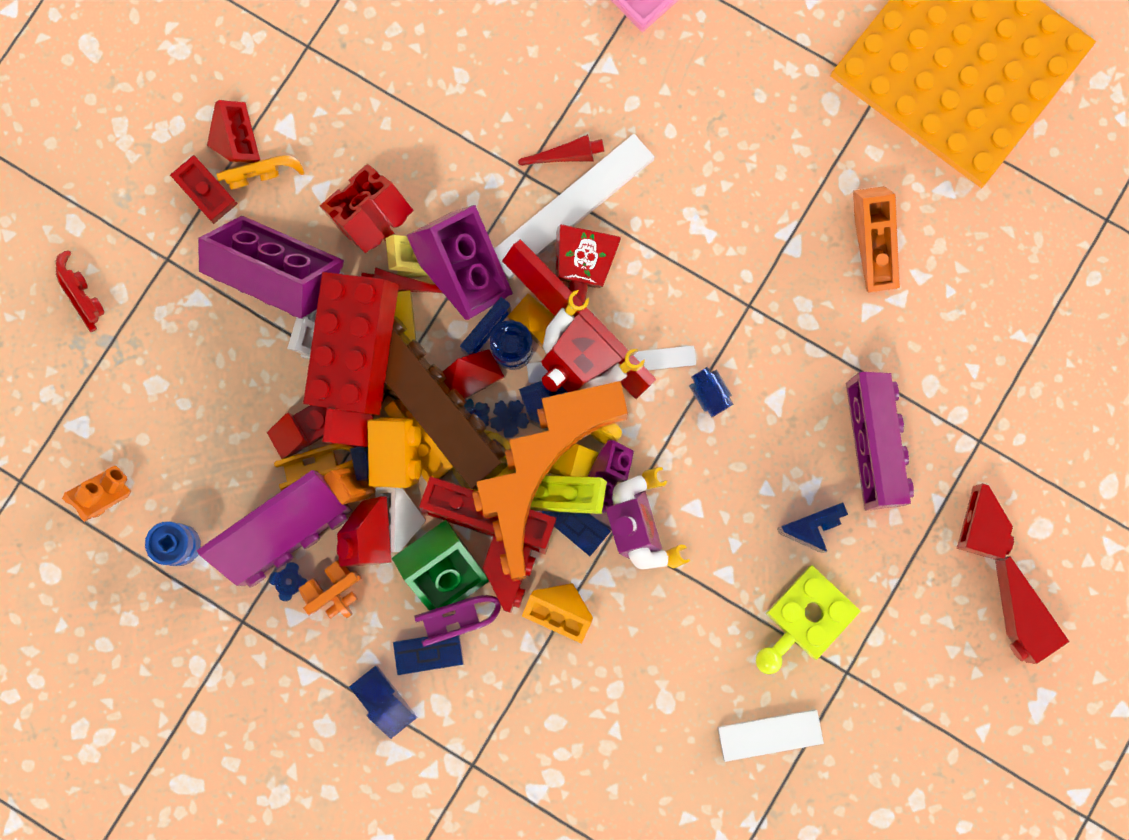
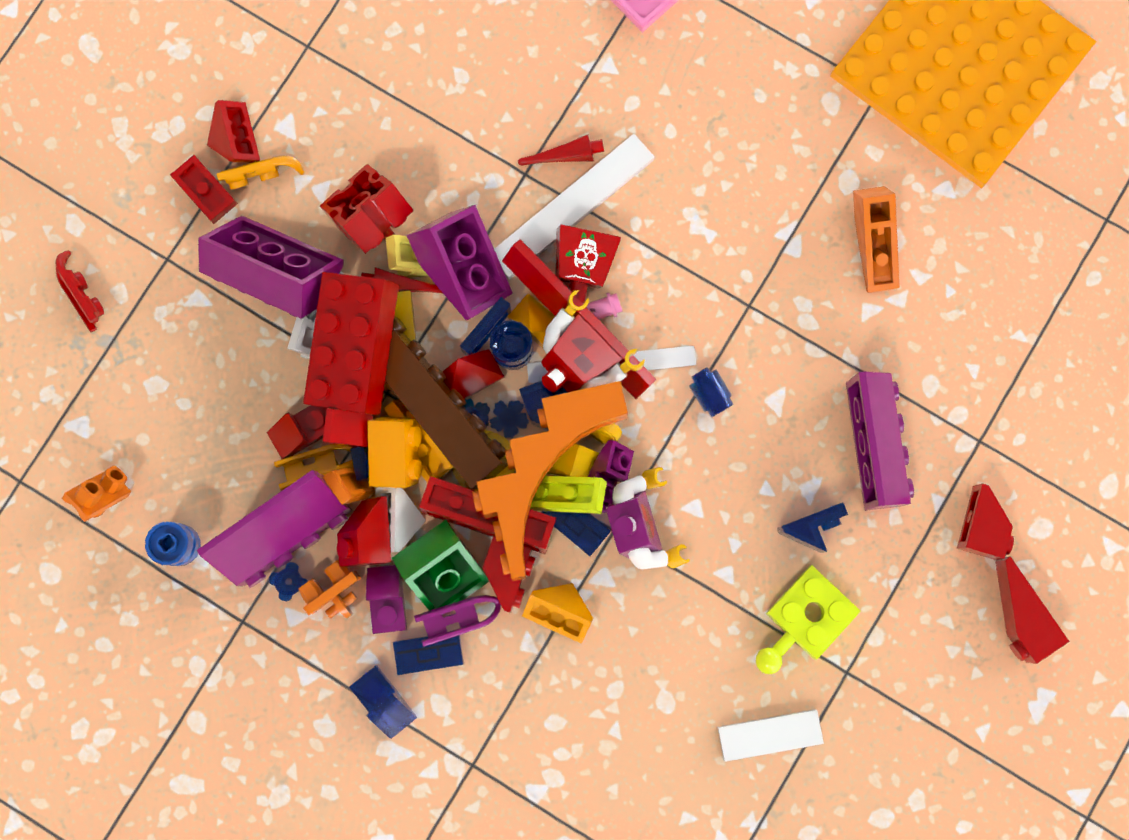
none -> magenta slope [366,565,407,634]
none -> bright pink pin [587,293,623,319]

